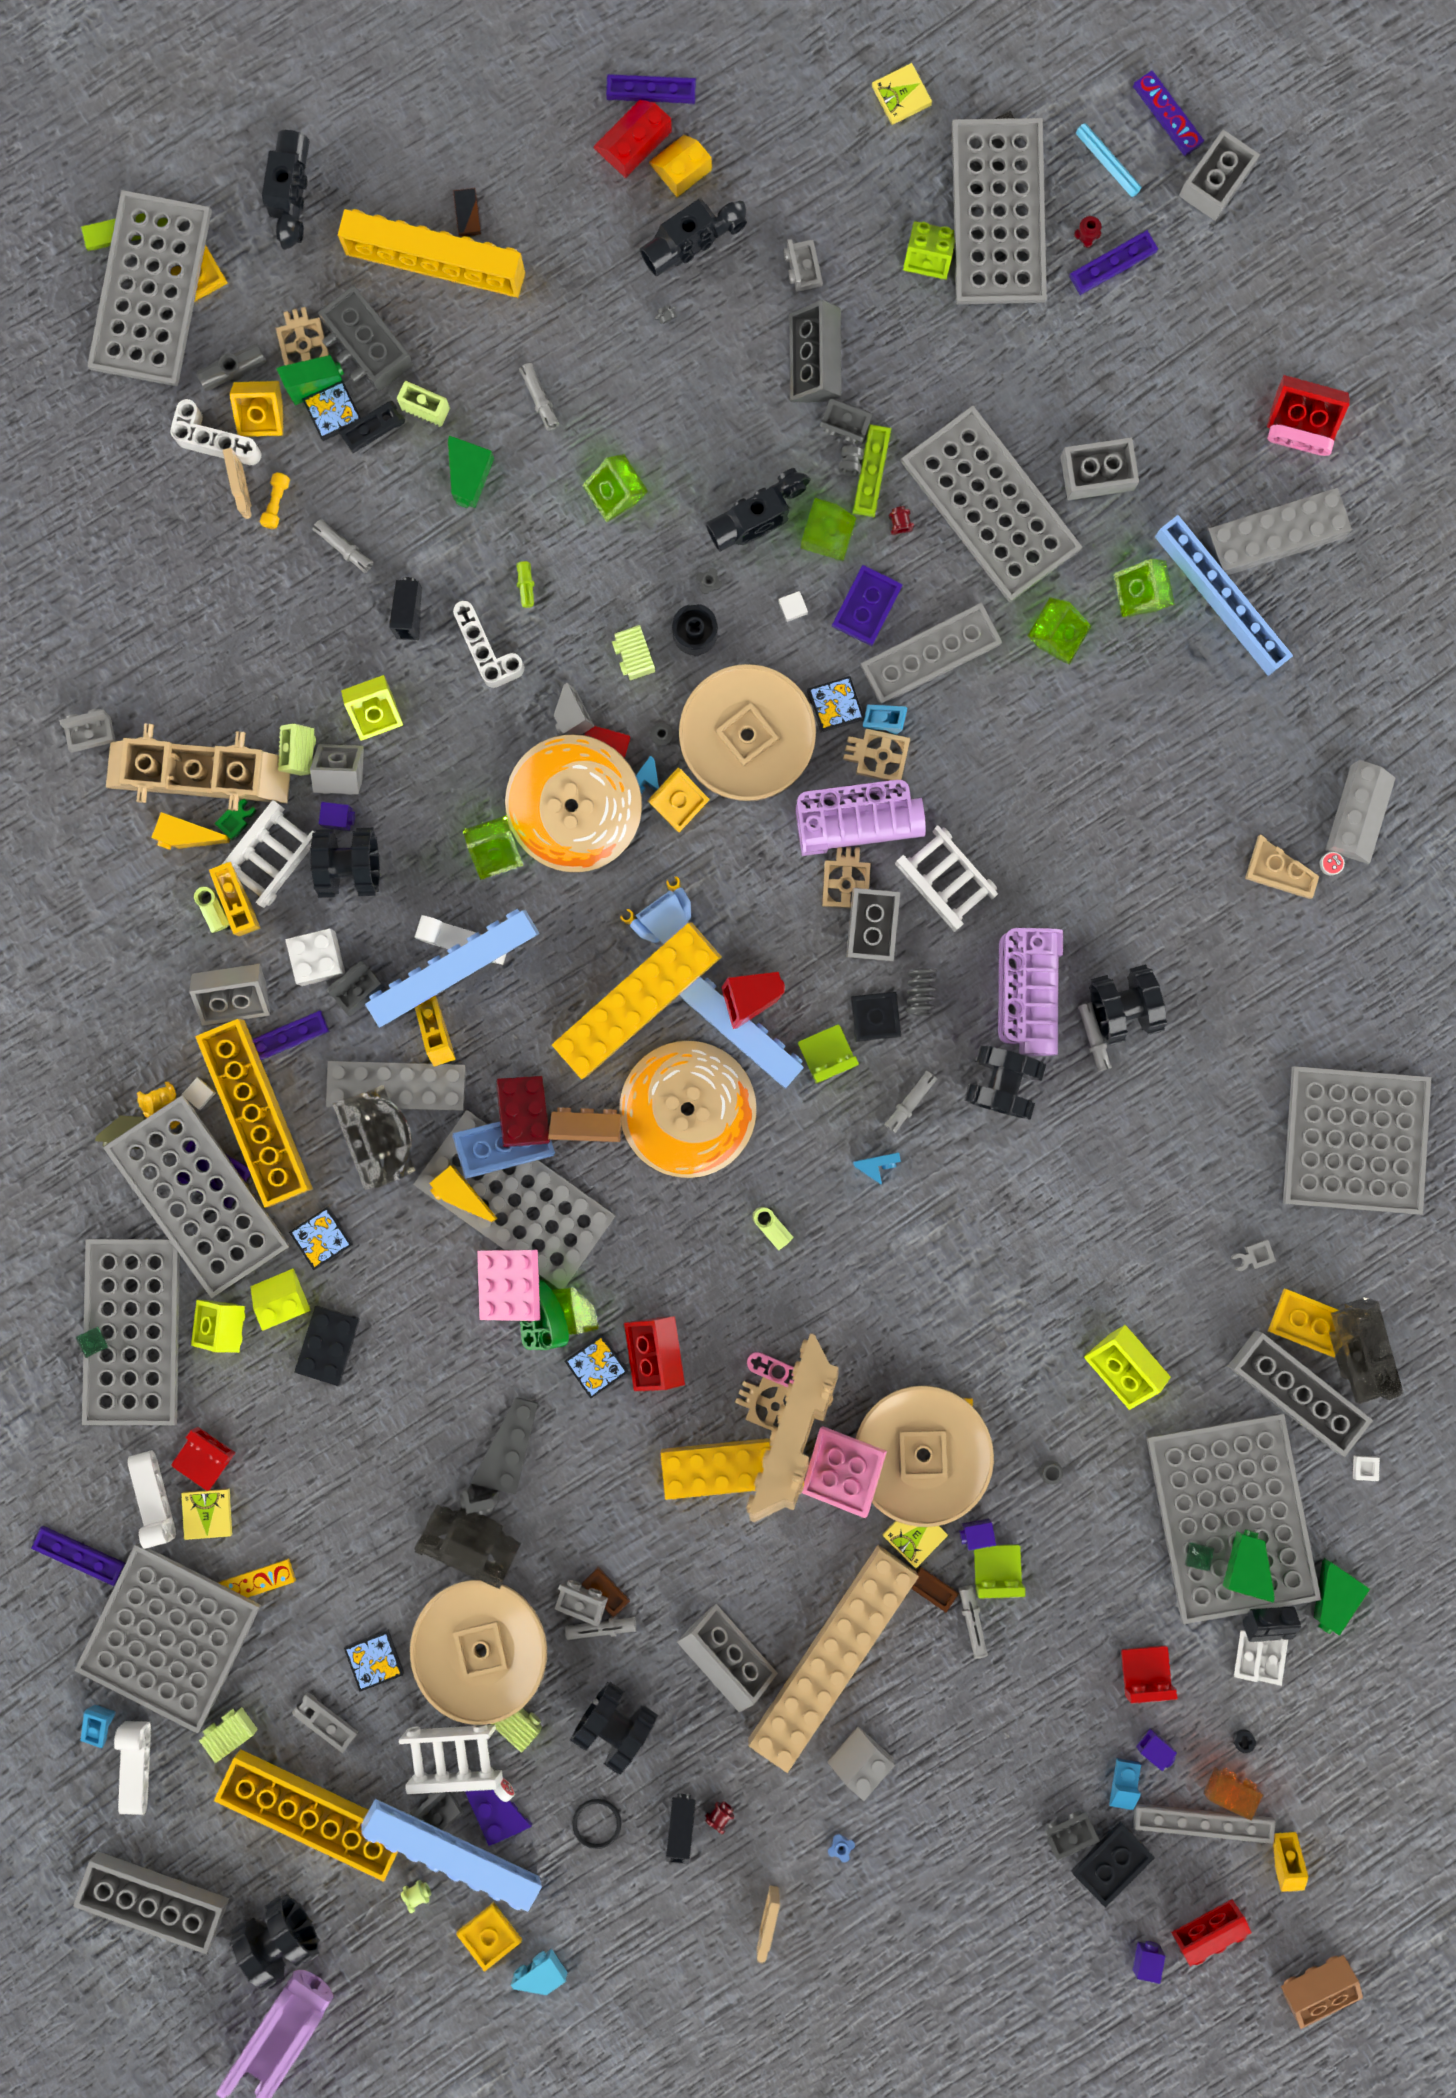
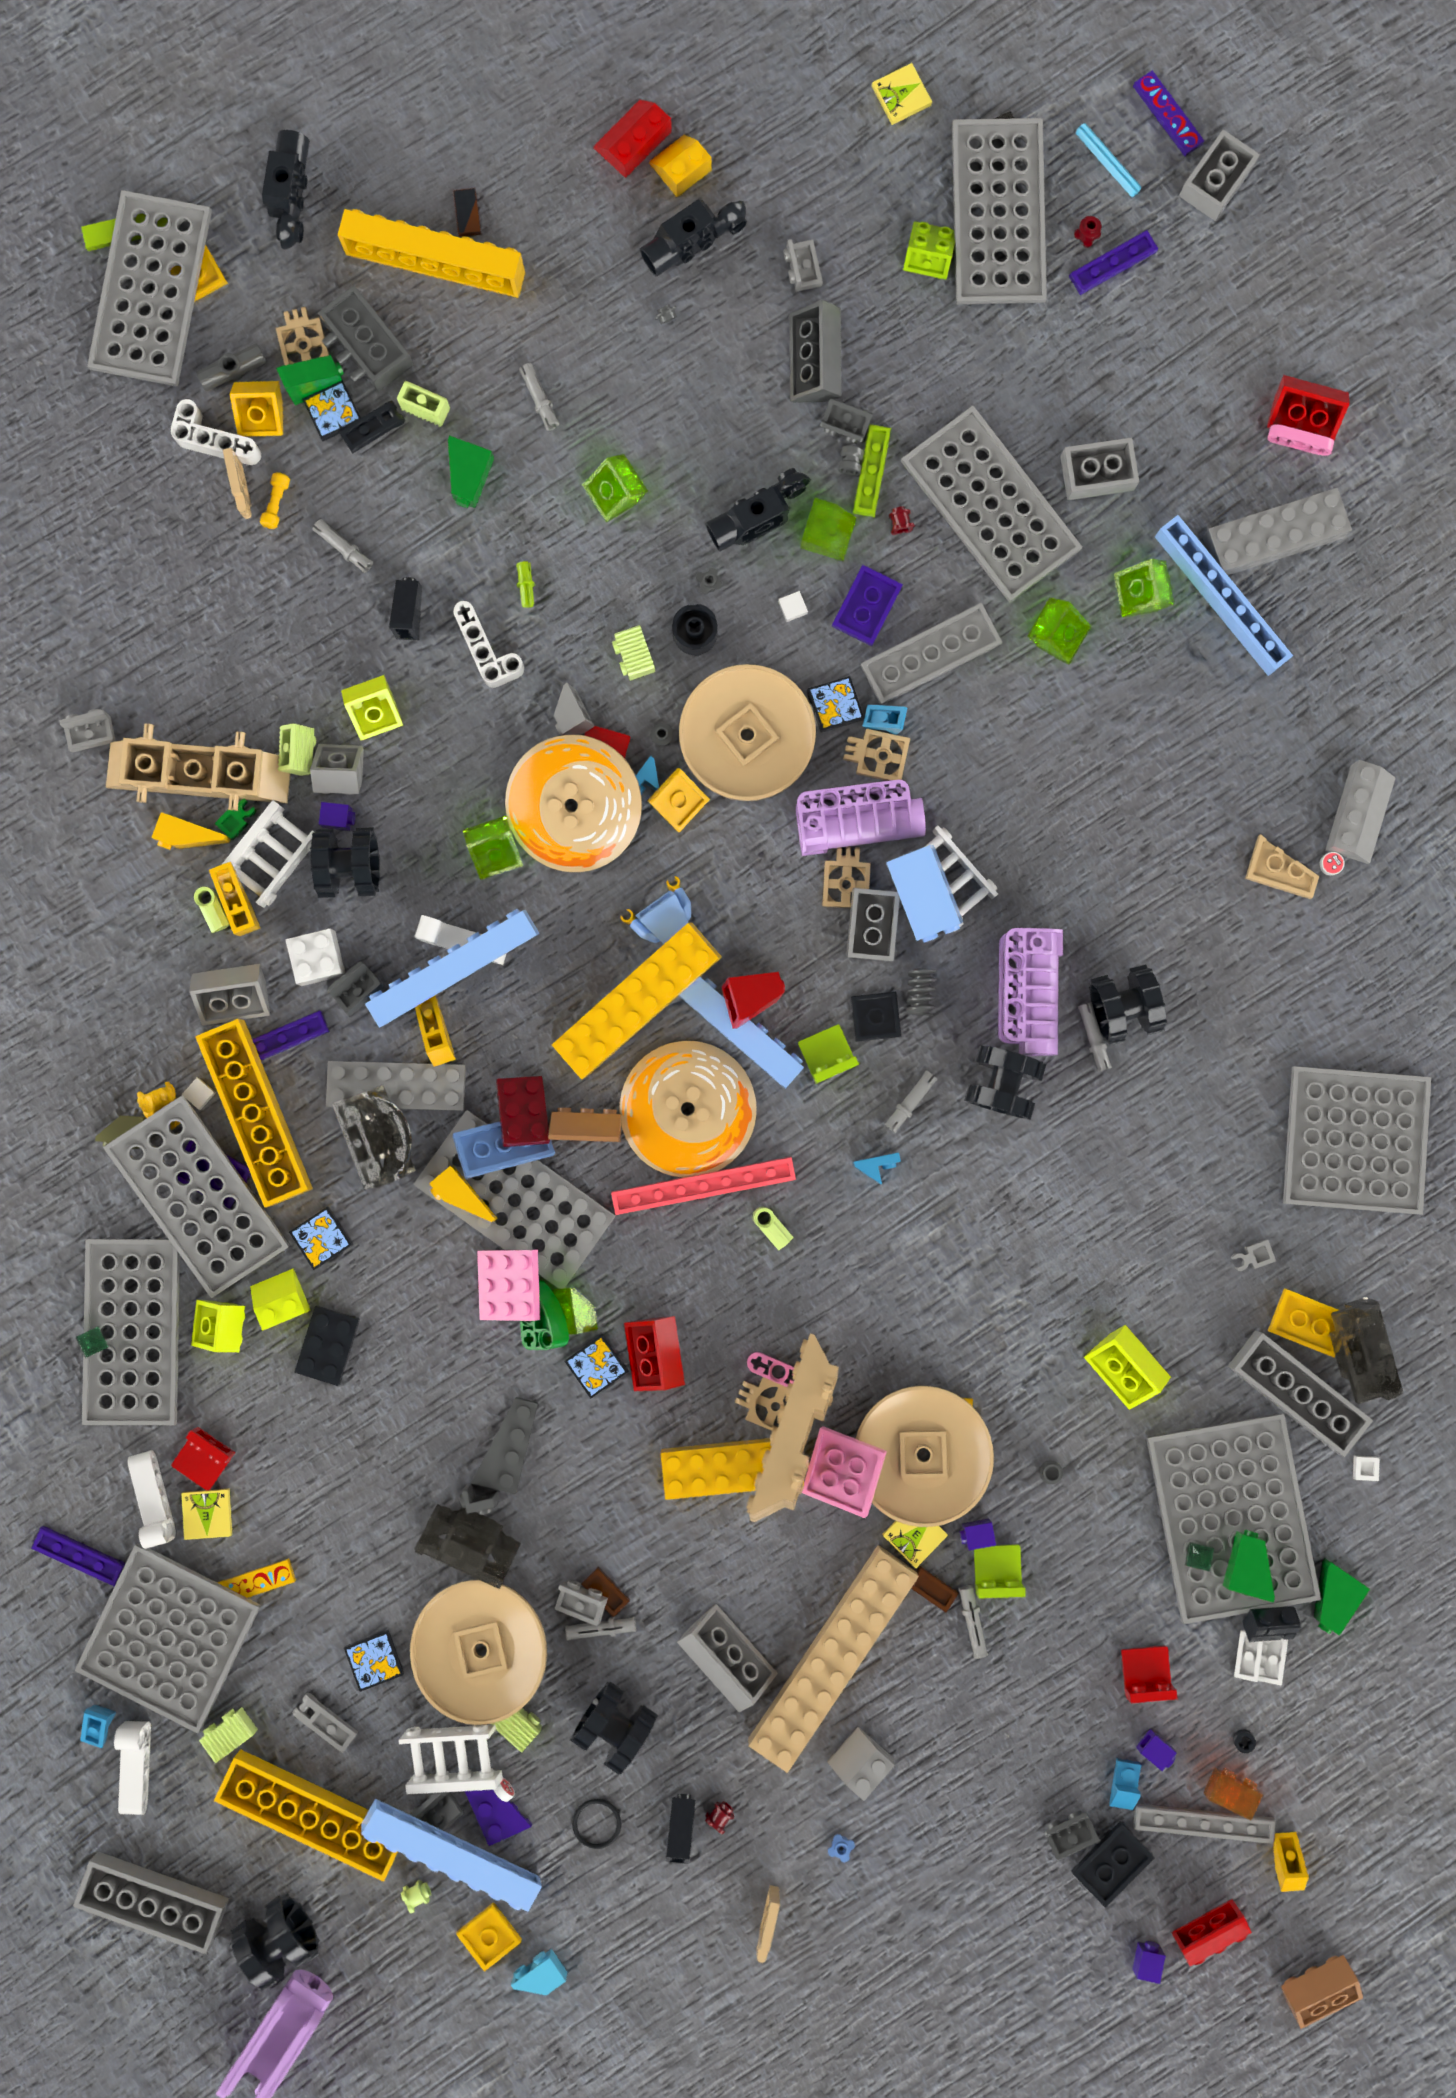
dark purple tile [606,74,696,104] -> none
none -> coral plate [611,1157,796,1215]
none -> light blue brick [886,845,963,943]

